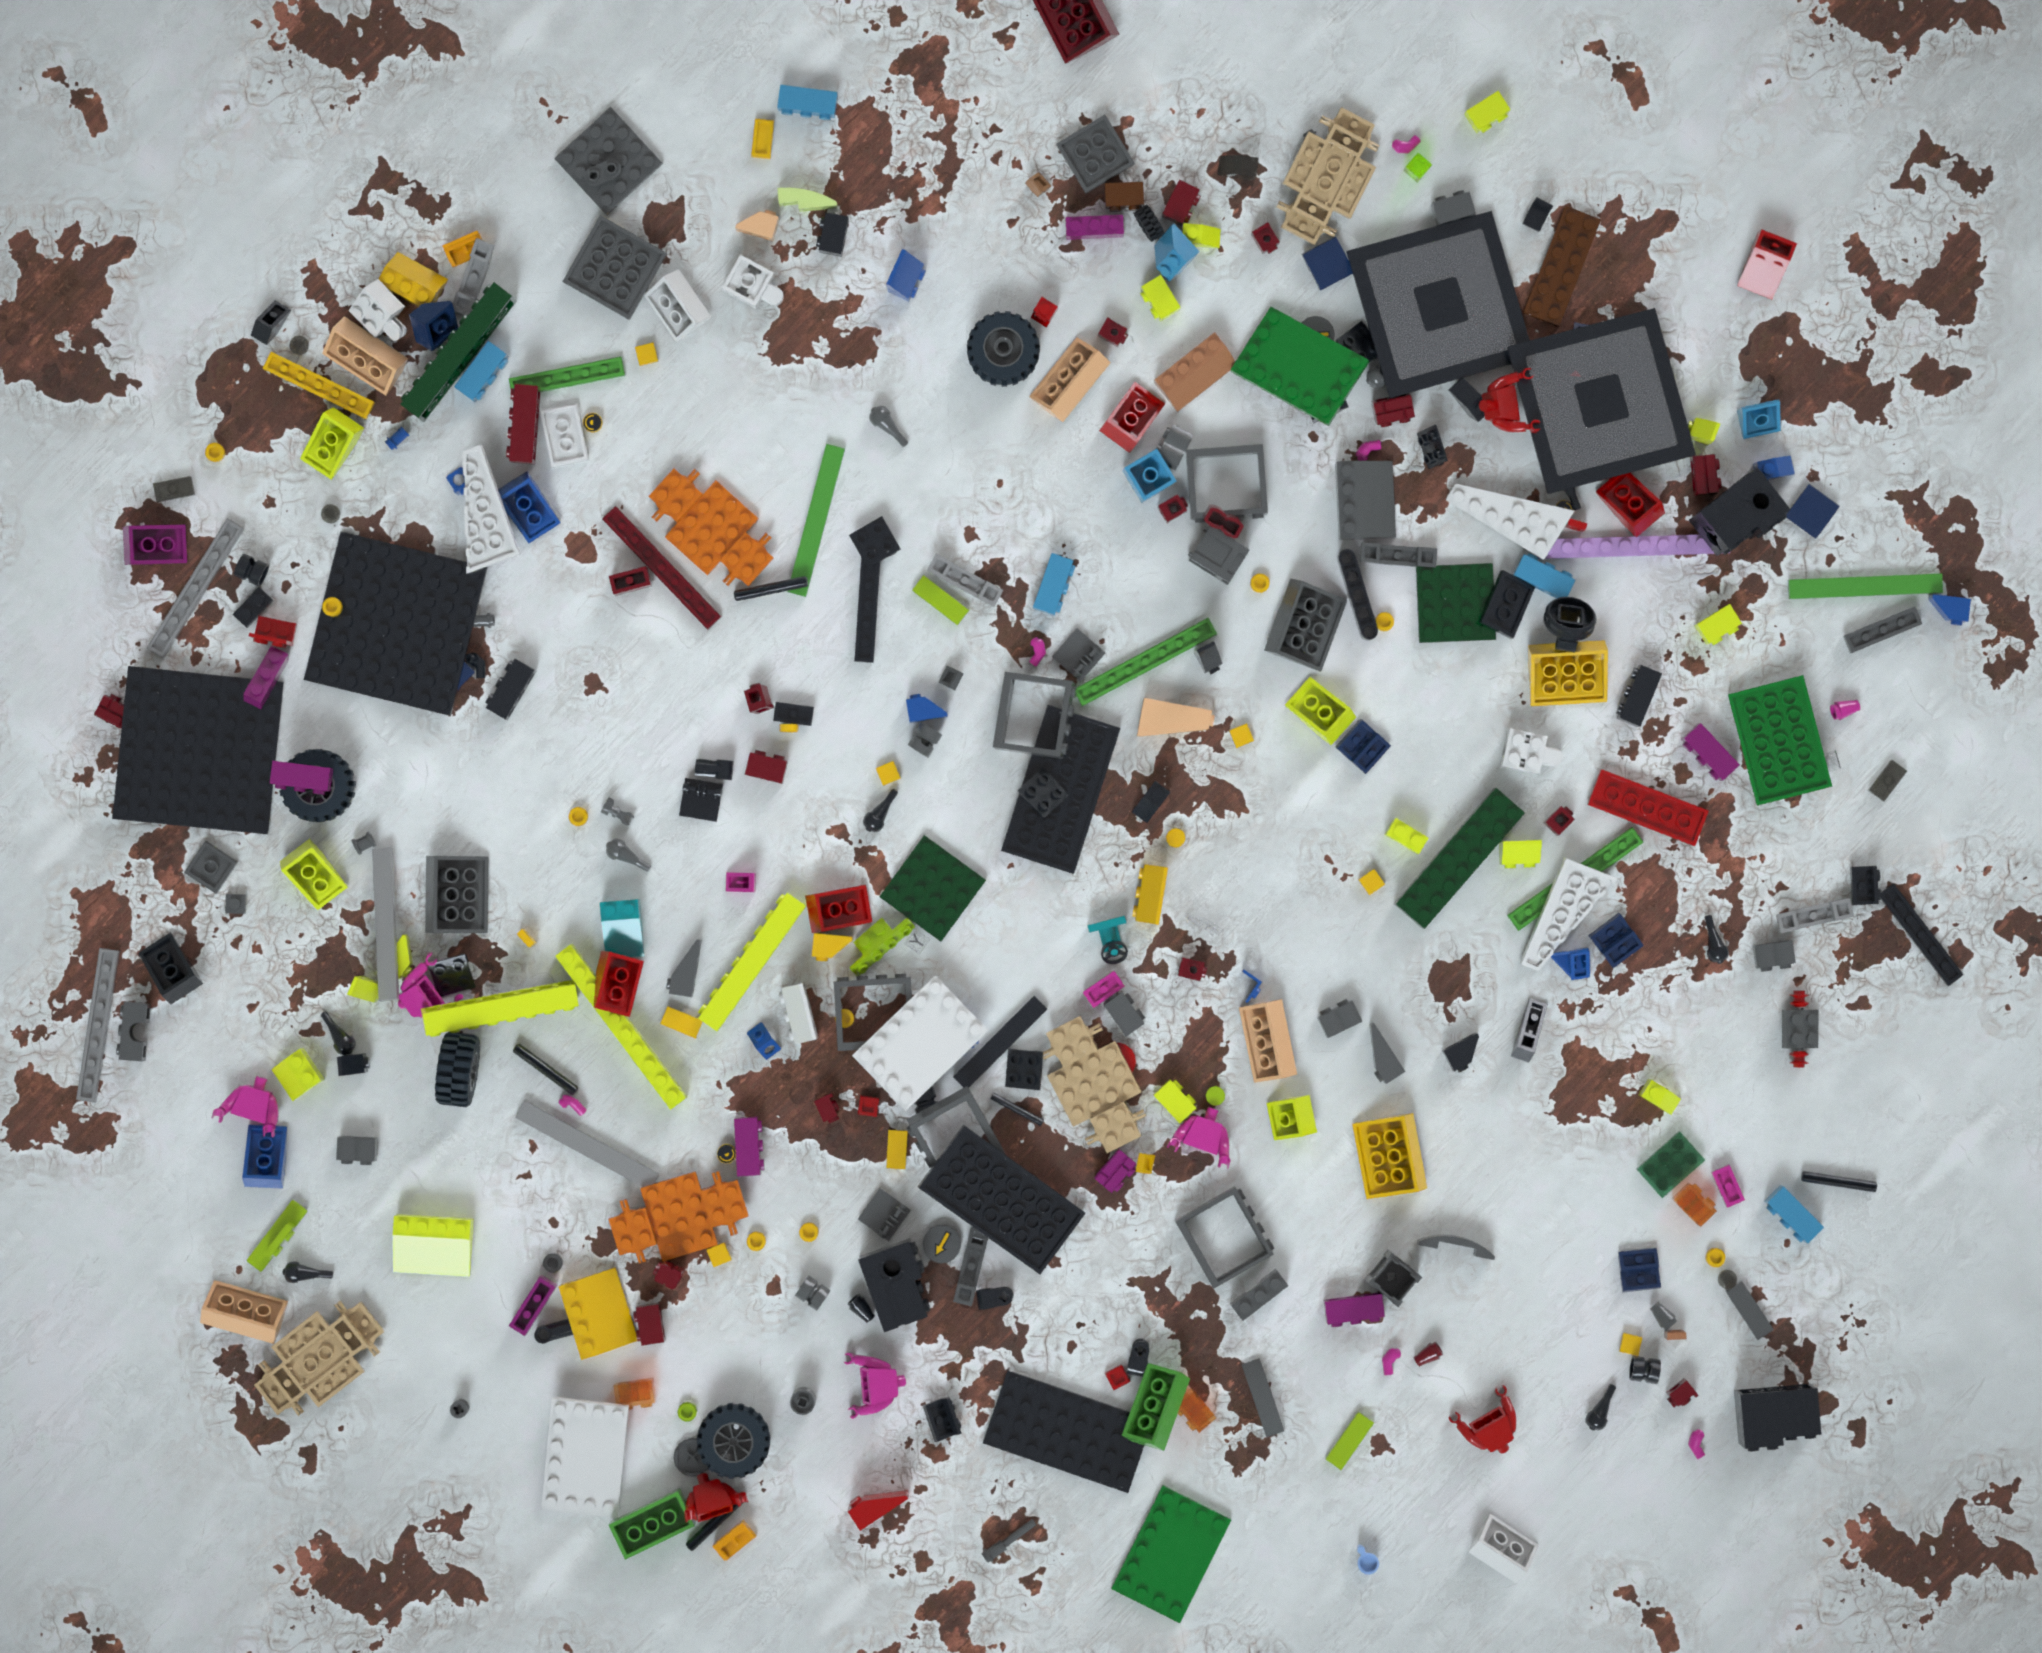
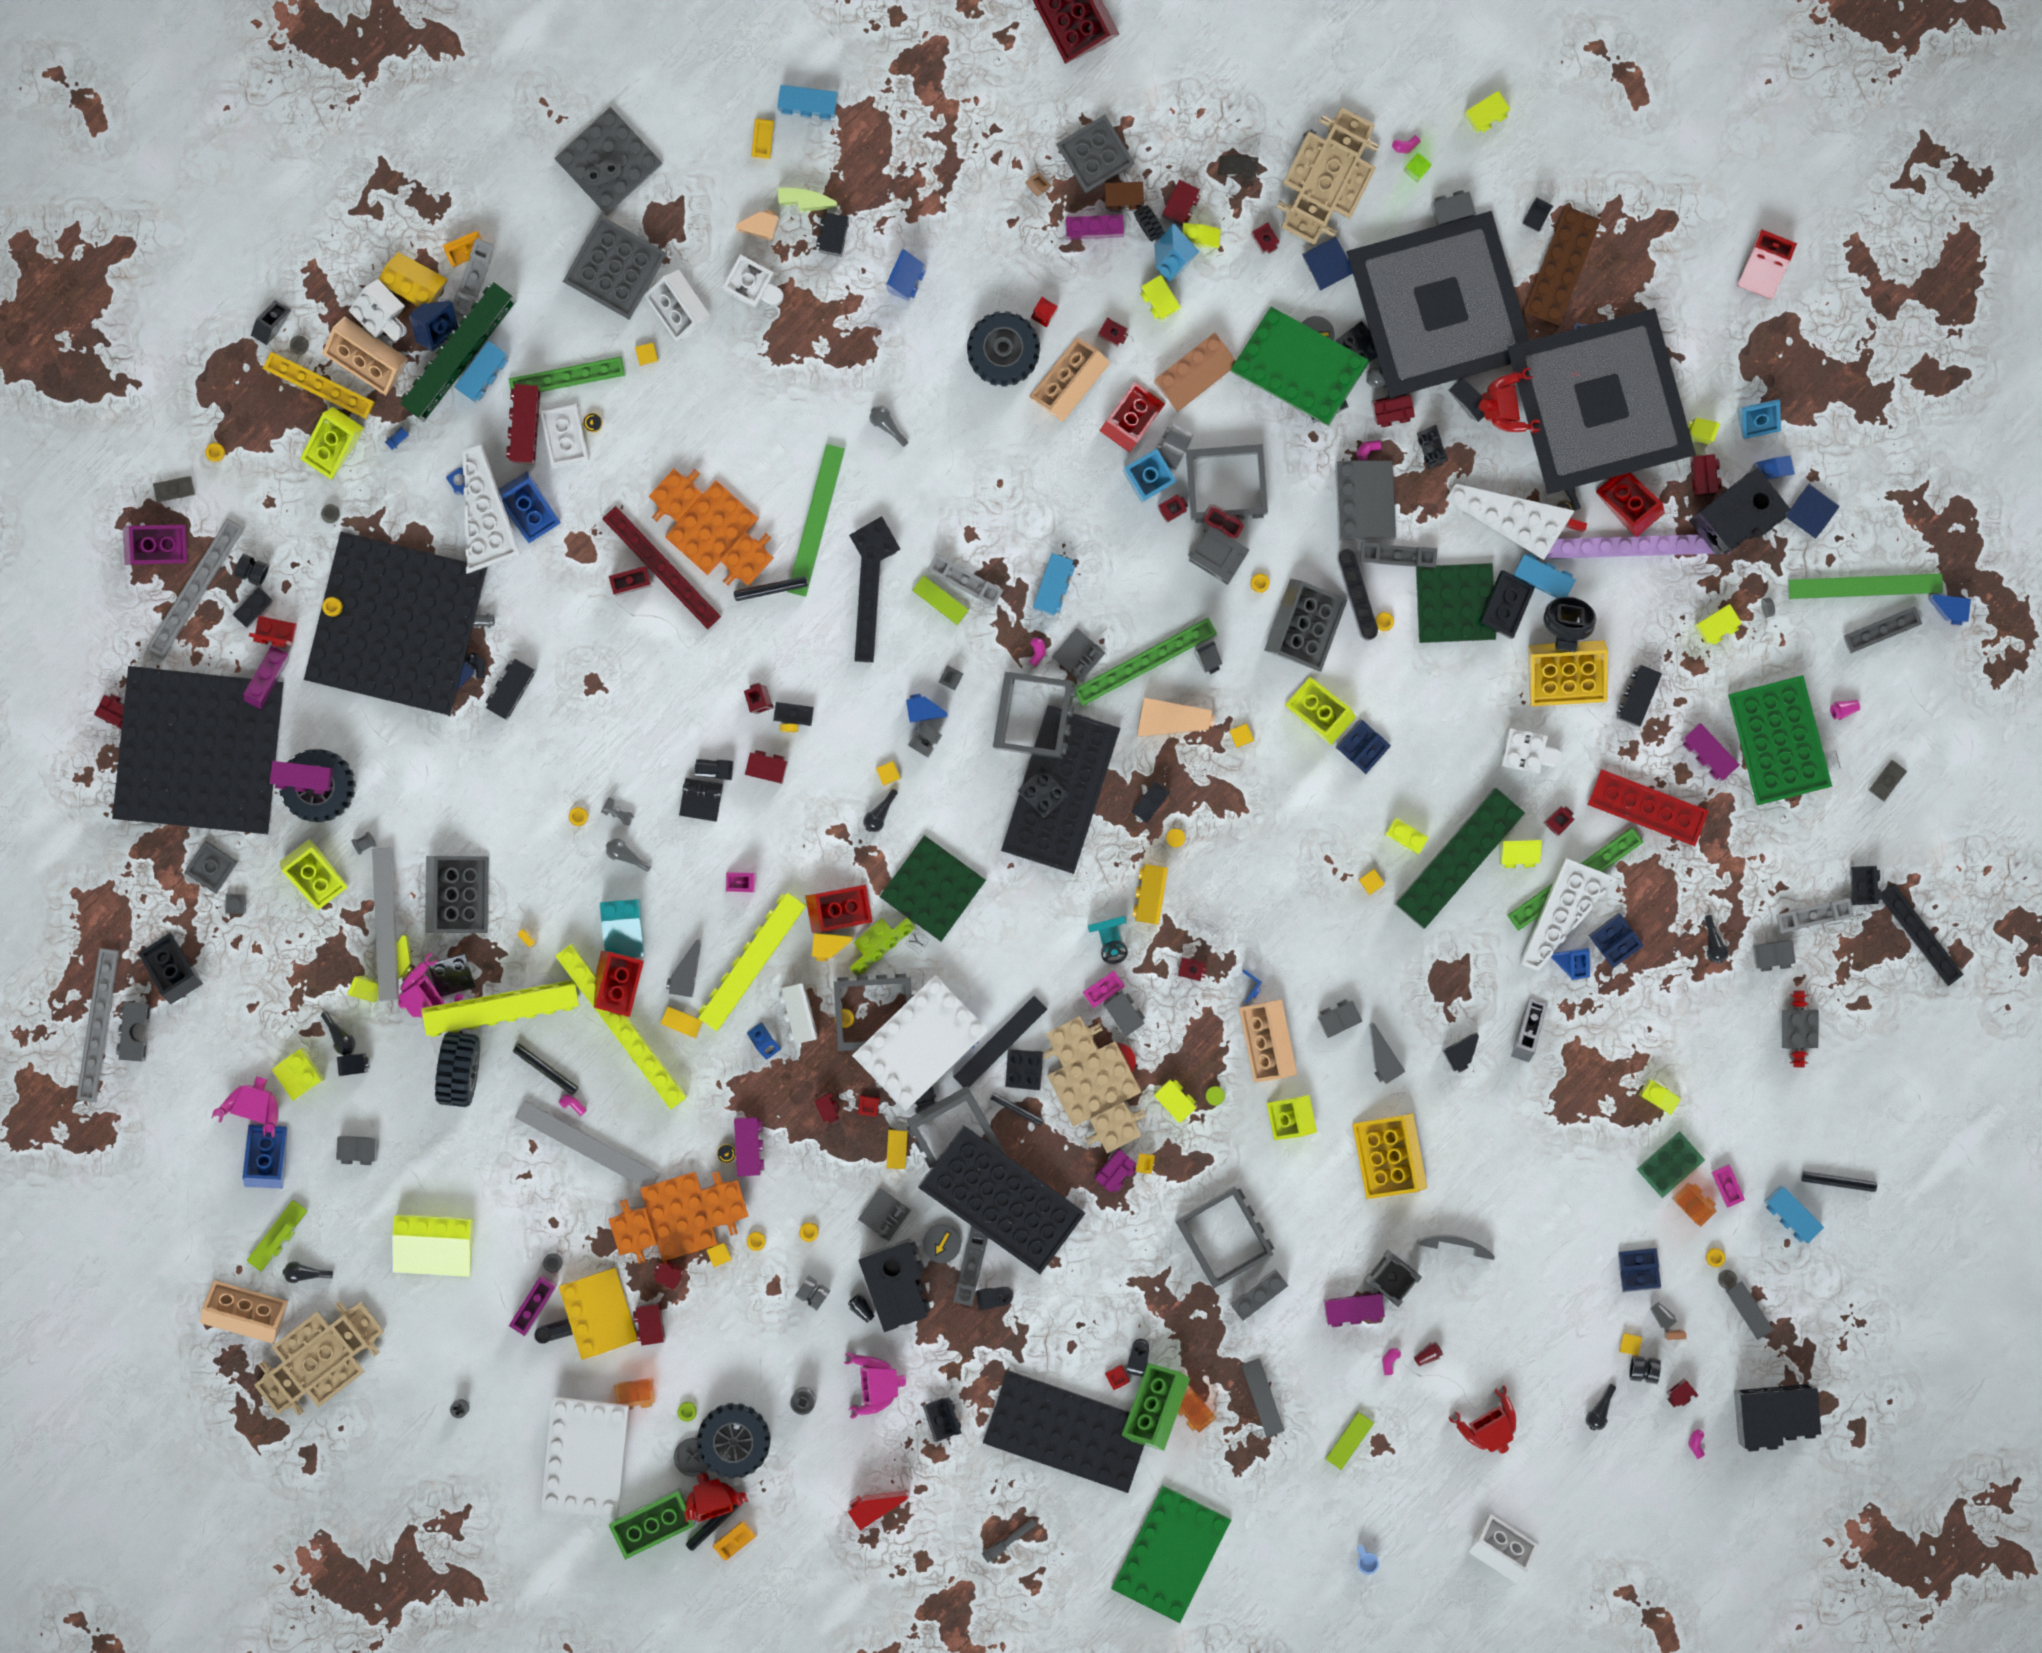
dark pink torso [1167,1107,1231,1169] -> none
none -> dark grey tile [1761,598,1775,618]

